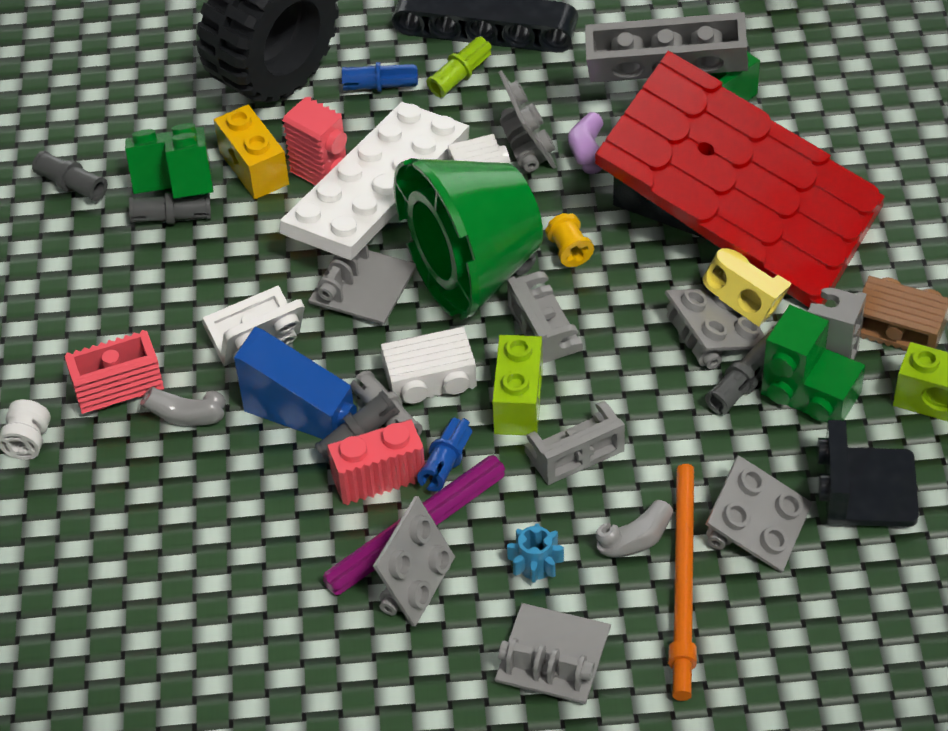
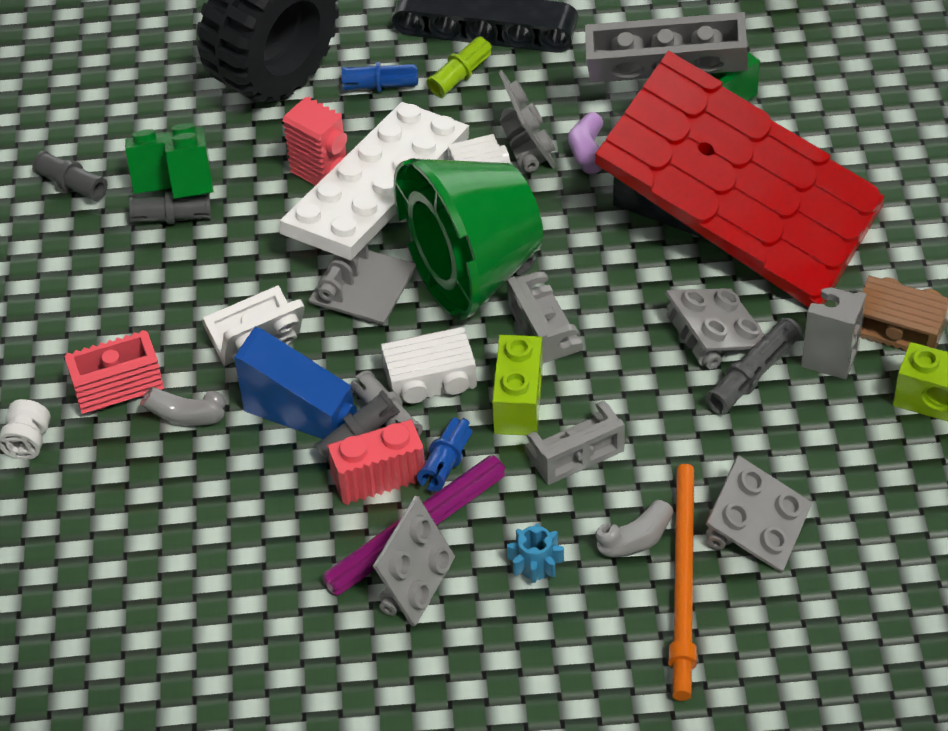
yellow brick [213,104,289,200] -> none
light grey hinge [495,603,611,704] -> none
yellow bush [545,213,594,267] -> none
light yellow leg [702,248,792,327] -> none
green brick [761,305,866,423] -> none
black bracket [817,420,919,527] -> none

